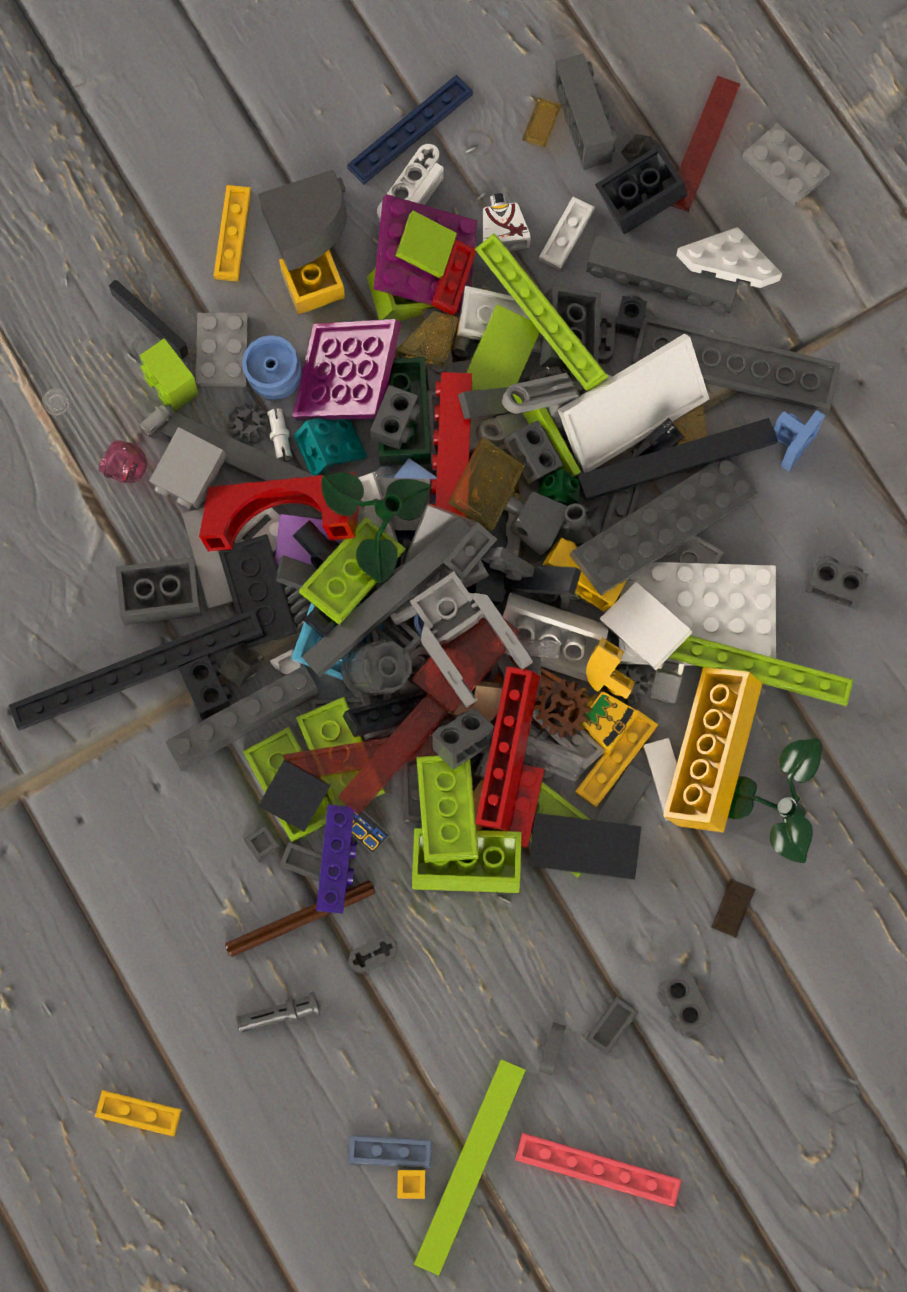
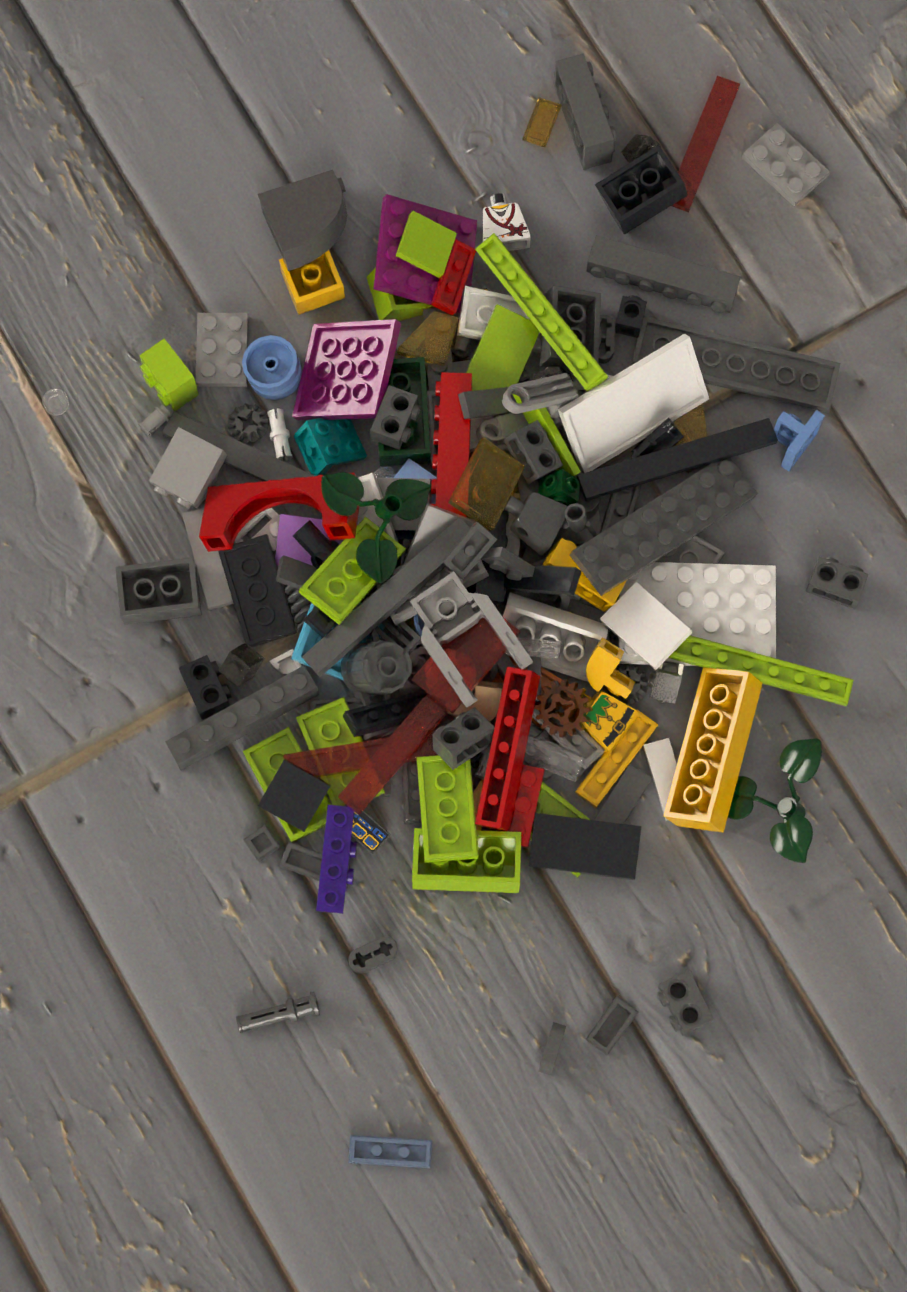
black plate [9,609,264,731] -> none
yellow tile [95,1090,182,1137] -> none
clear pink helmet [99,440,148,484] -> none
black tile [109,280,188,359] -> none
yellow tile [213,185,252,282] -> none
reddish brown axle [225,880,375,957] -> none
dark blue tile [347,75,473,185] -> none
white beam [377,144,439,223] -> none
yellow plate [397,1170,425,1199] -> none
white tile [409,163,444,205] -> none
lime tile [414,1059,526,1276] -> none
coral tile [515,1133,681,1207] -> none
white tile [539,197,595,271] -> none
white plate [676,227,782,288] -> none
dark brown tile [711,879,755,938] -> none

